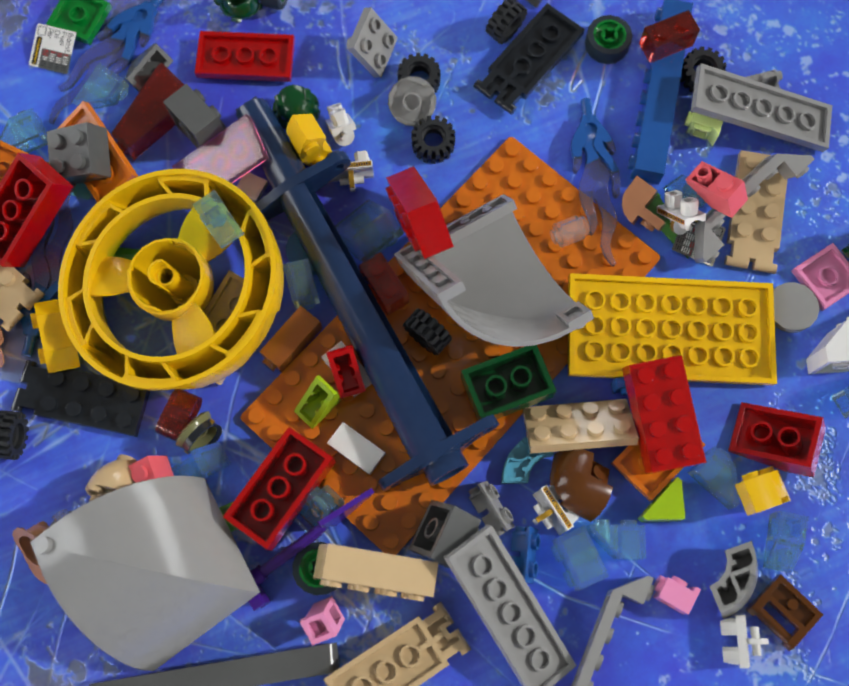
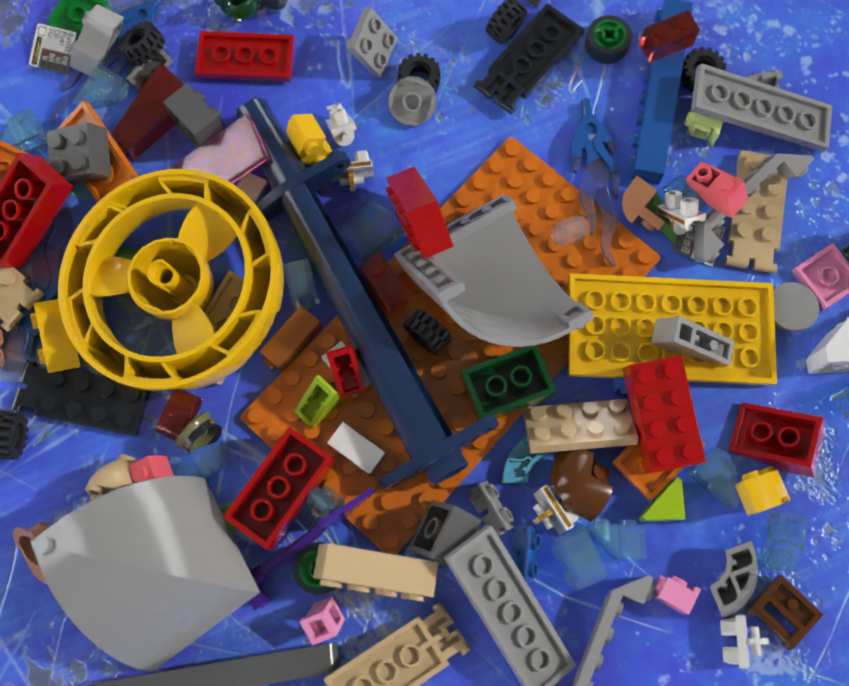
clear light blue slope [192,190,244,249] -> none
dark green helmet [273,85,320,129] -> none
black tyre [411,115,455,164] -> none
none -> light grey brick [68,4,124,79]
none -> black tyre [118,21,165,66]
none -> light grey slope [651,316,734,366]

